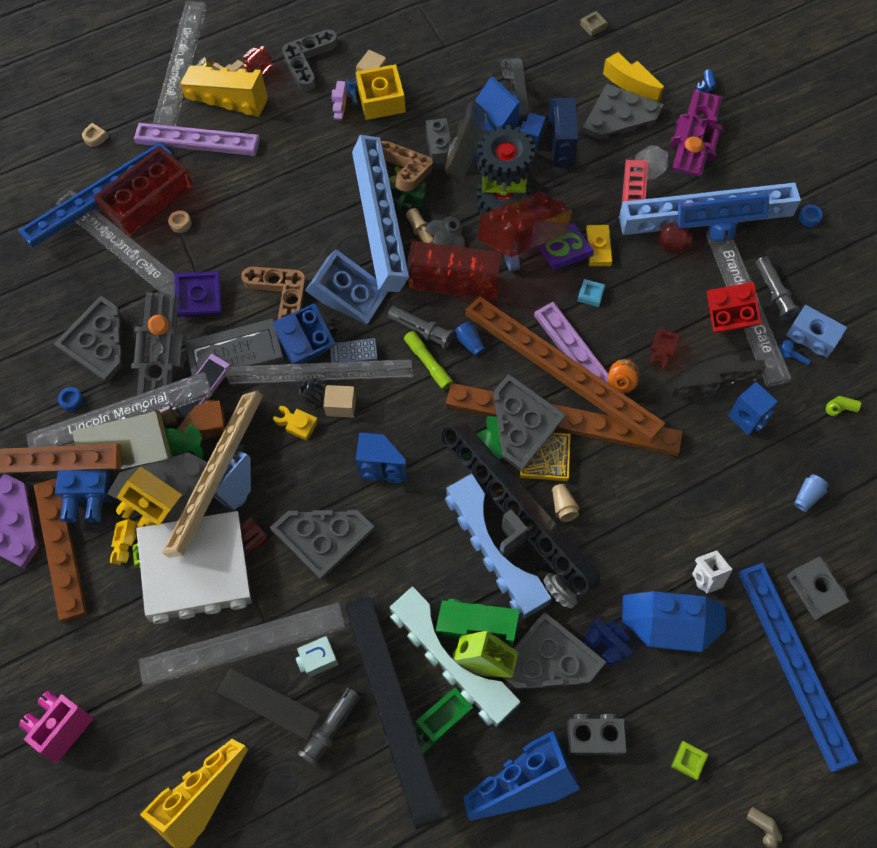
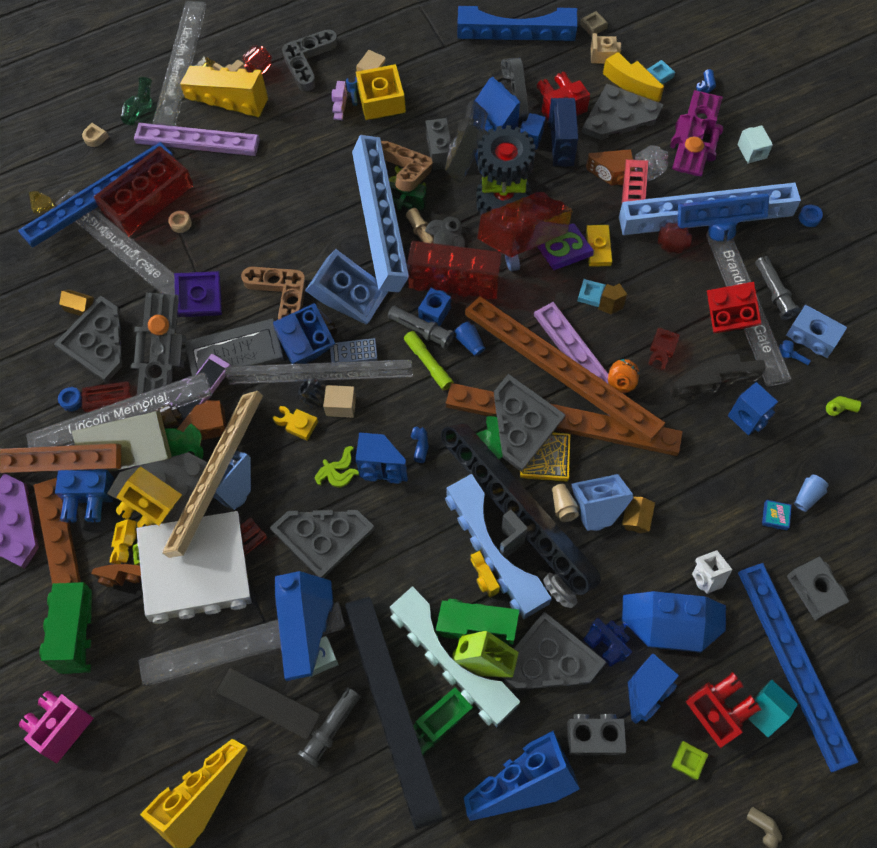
none -> clear yellow tile [29,191,55,213]
none -> green wedge [39,582,92,674]
none -> pearl gold piece [59,290,94,316]
none -> clear red tile [82,381,131,412]
none -> dark orange slope [91,564,142,587]
none -> clear green arm [121,77,153,125]
none -> blue wedge [275,571,333,681]
none -> lime piece [315,446,359,487]
none -> blue arm [411,427,429,463]
none -> blue brick [418,288,451,326]
none -> blue arch [457,6,577,41]
none -> yellow plate [470,551,500,597]
none -> red brick [536,72,590,120]
none -> medium blue slope [571,474,633,531]
none -> dark orange slope [586,149,635,185]
none -> tan brick [590,33,621,63]
none -> pearl gold piece [598,283,627,314]
none -> pearl gold piece [622,497,655,534]
none -> blue slope [628,654,679,724]
none -> medium azure tile [647,60,675,85]
none -> red brick [685,672,762,748]
none -> light aqua brick [738,126,773,163]
none -> teal piece [748,680,798,737]
none -> tile [762,500,791,530]

